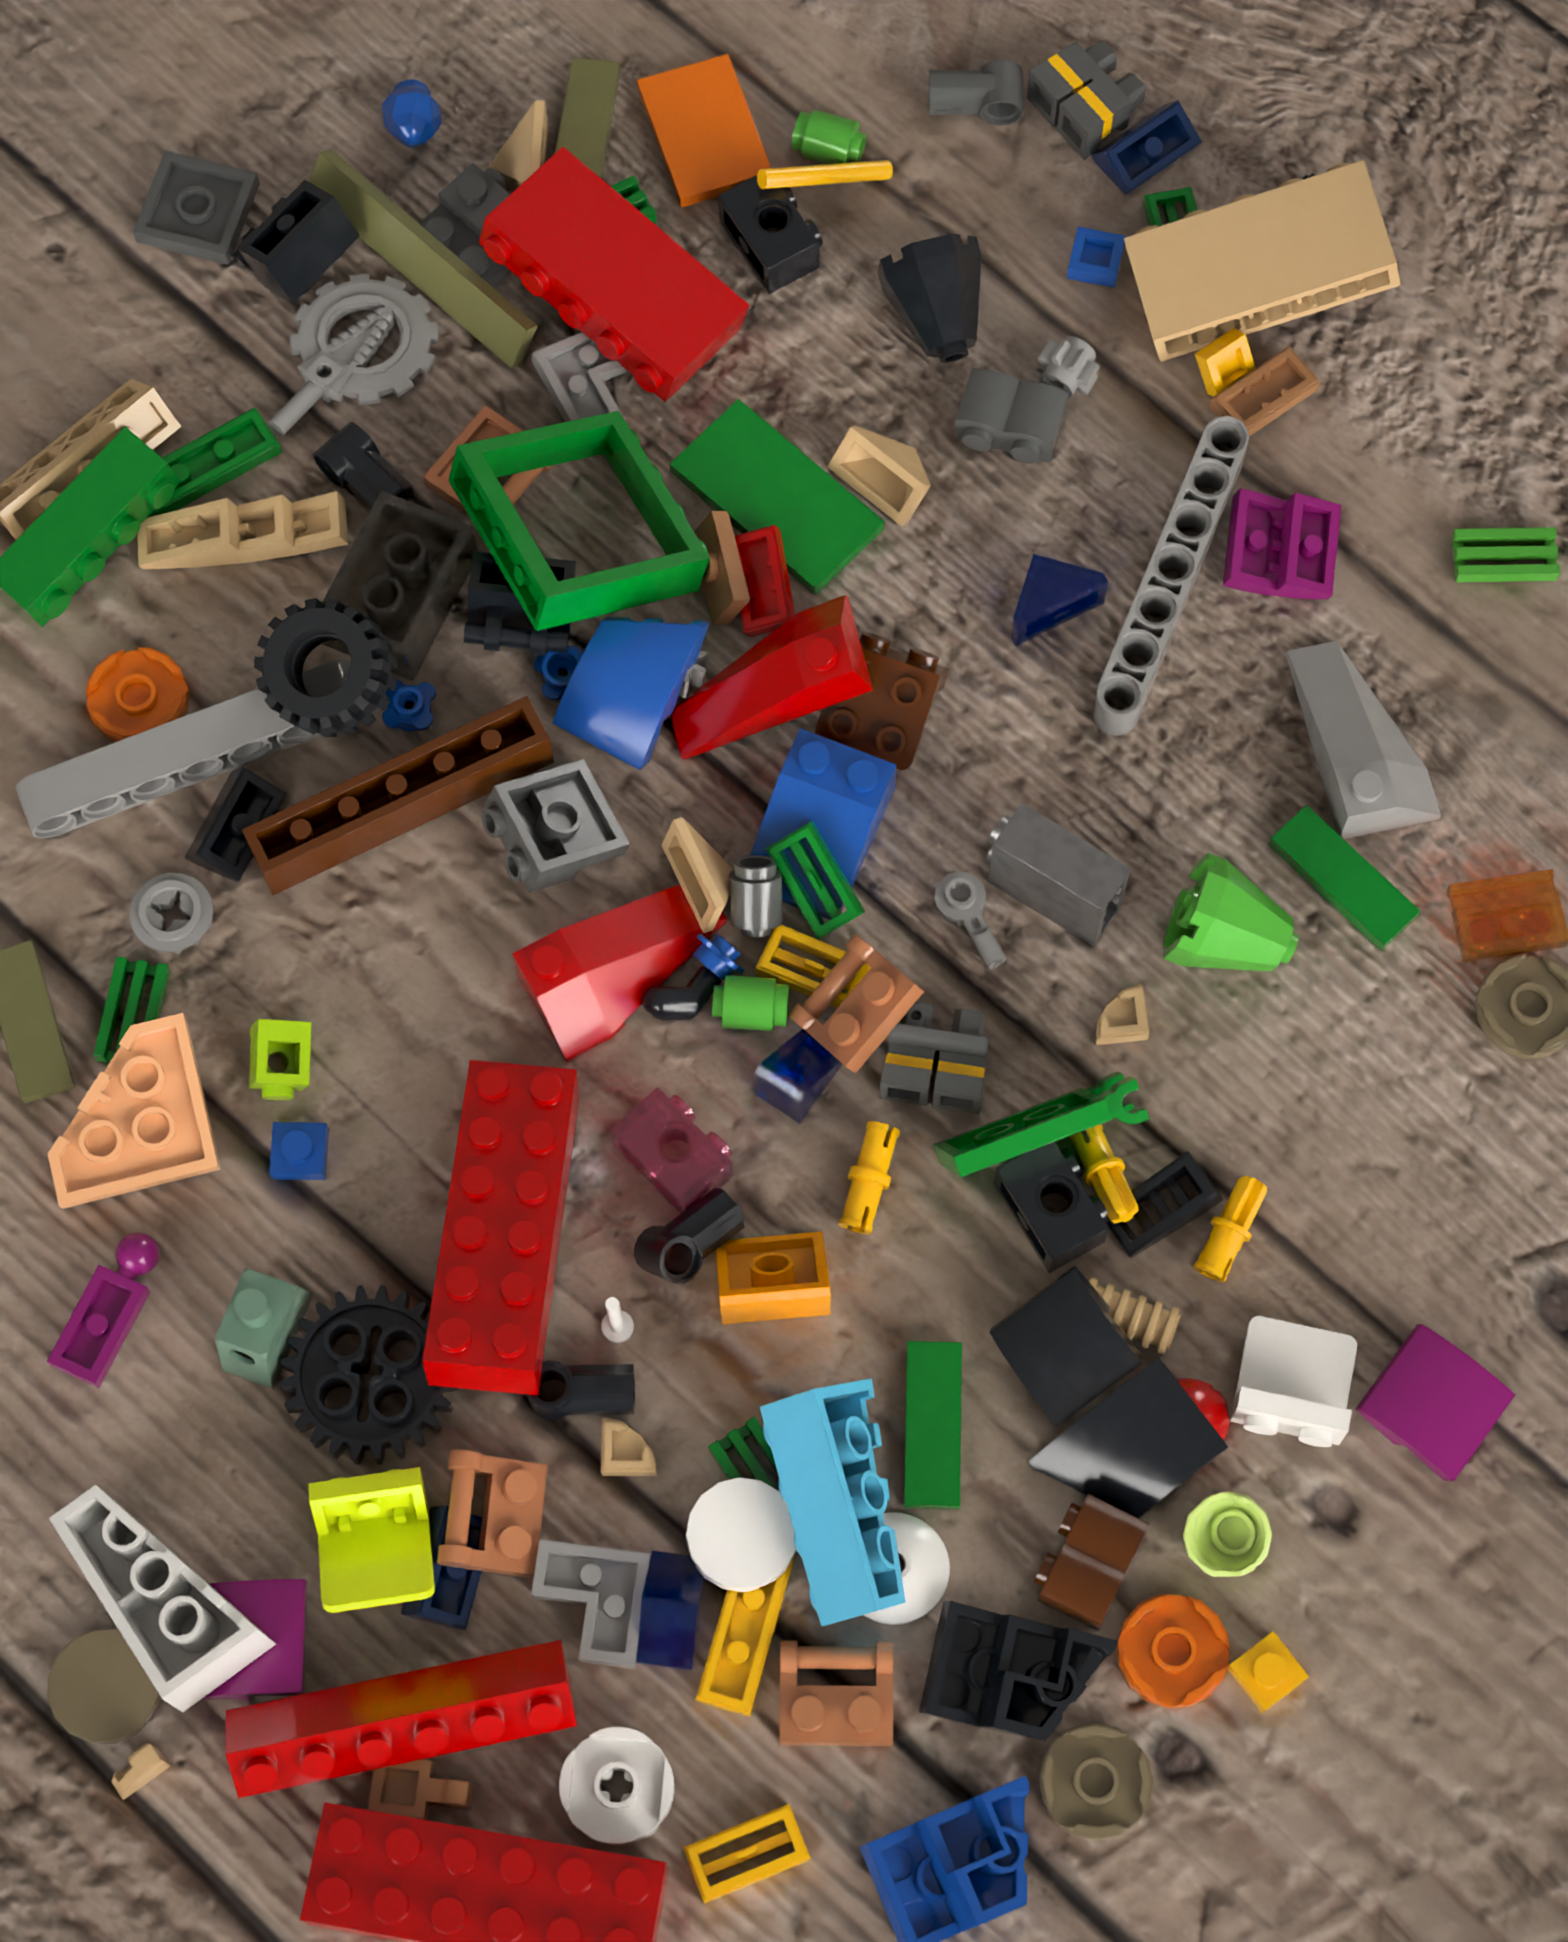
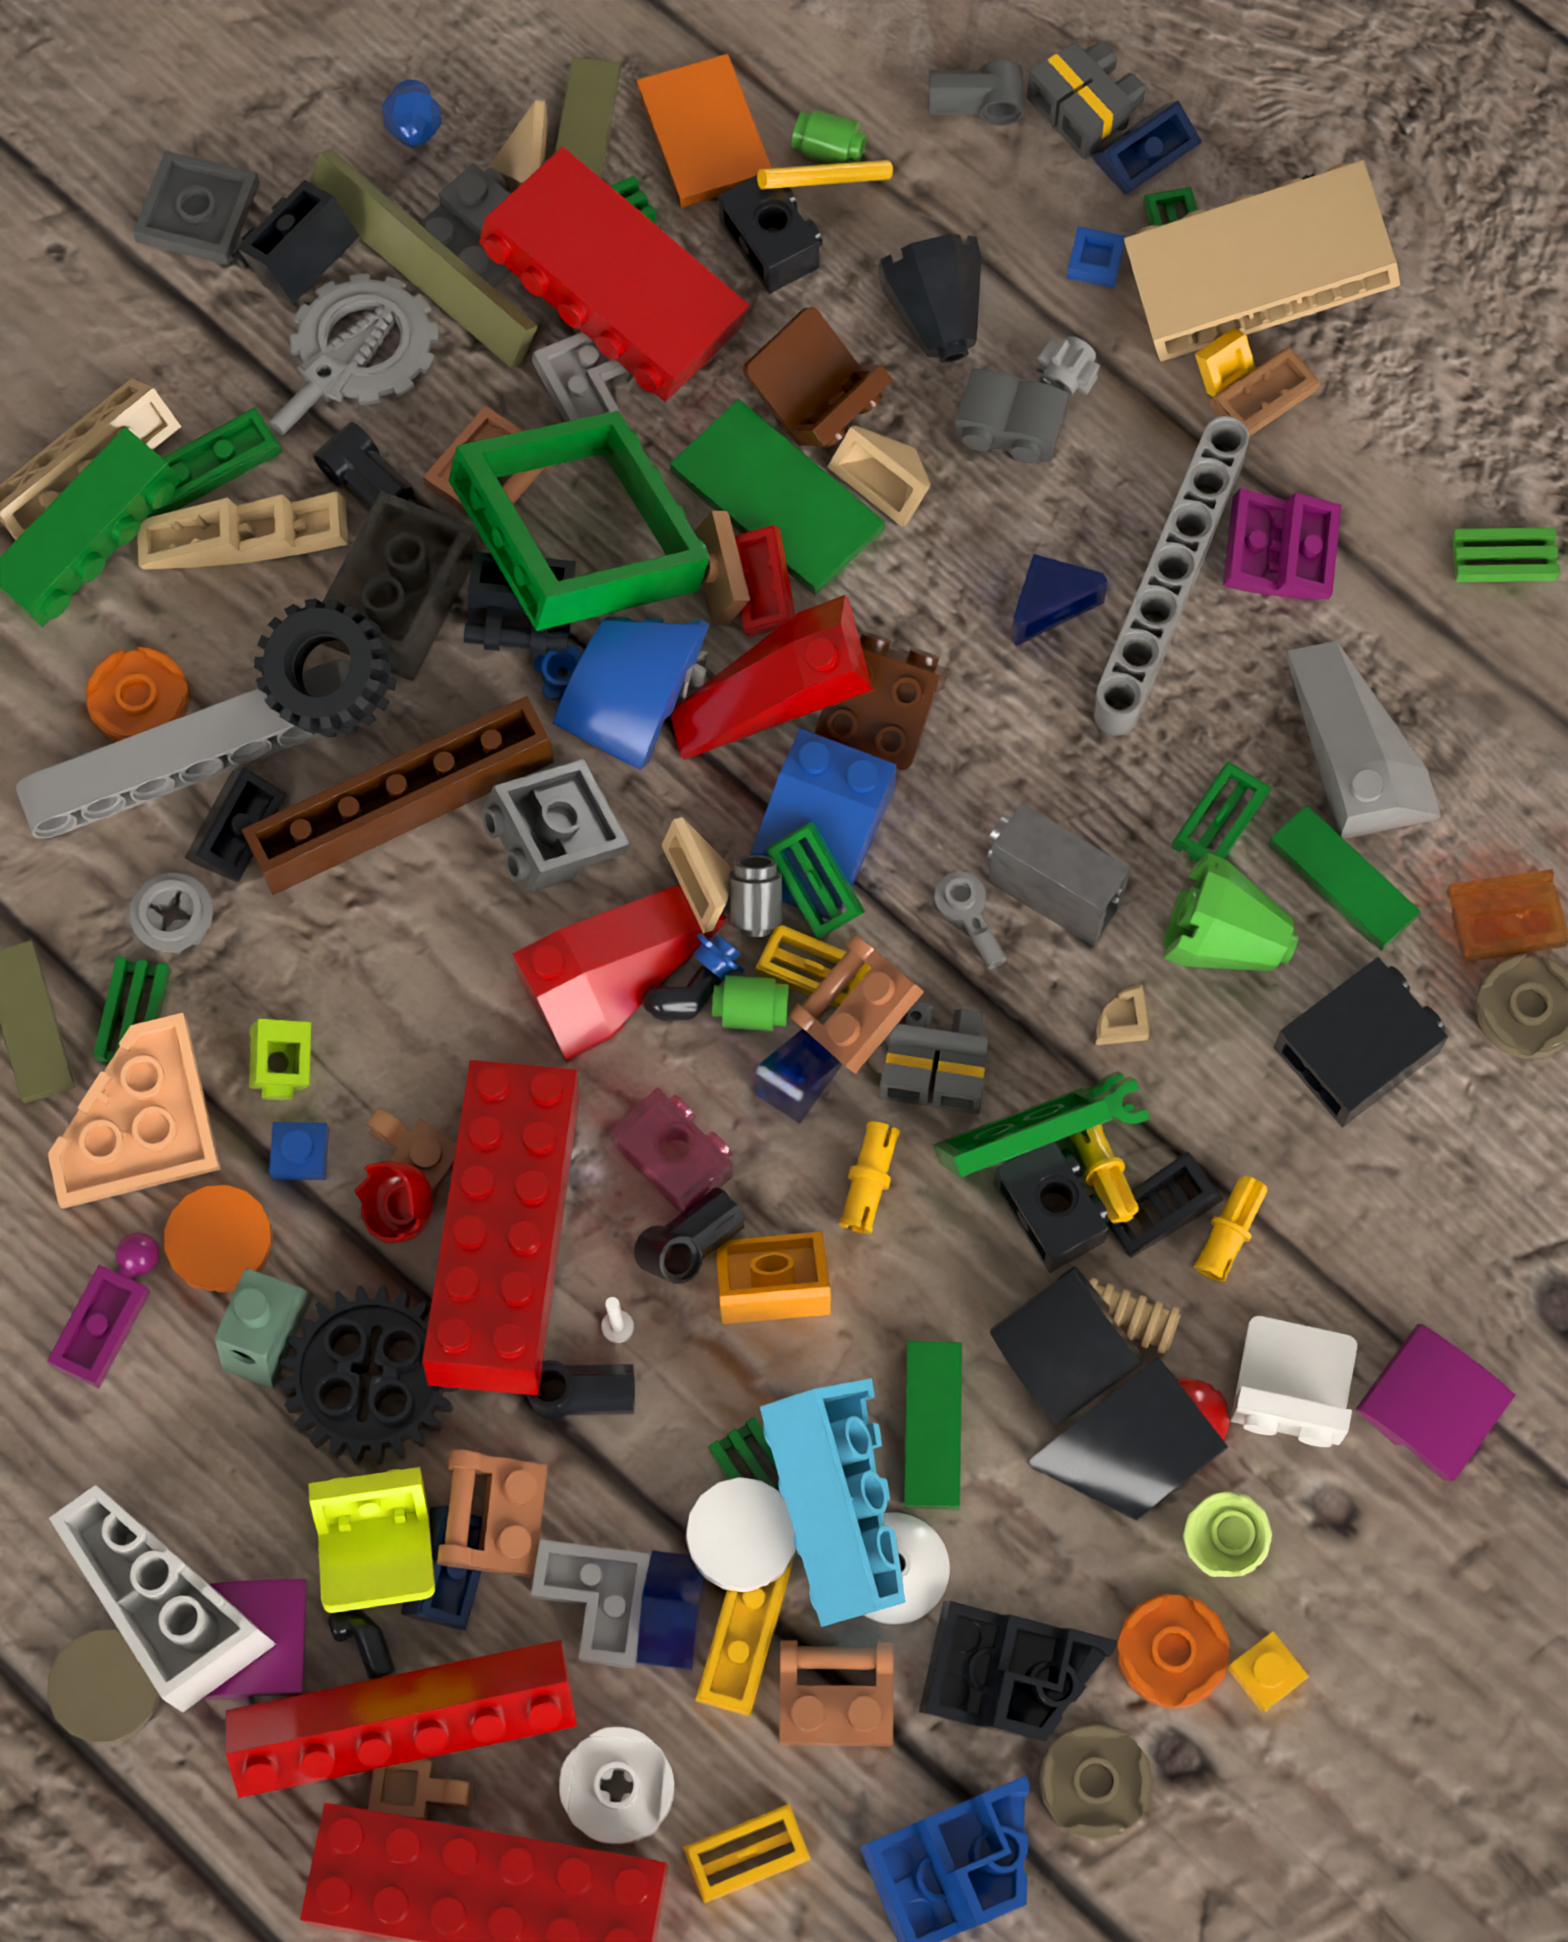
tan tile [111,1743,171,1800] -> none
blue plate [382,680,436,731] -> none
tan tile [601,1418,657,1476] -> none
reddish brown brick [1034,1494,1149,1631] -> none
none -> orange tile [164,1185,273,1293]
none -> black arm [328,1609,396,1680]
none -> red hair [355,1161,434,1243]
none -> medium nougat plate [366,1107,457,1194]
none -> reddish brown bracket [743,307,893,447]
none -> green tile [1171,761,1272,863]
none -> black brick [1273,957,1448,1128]

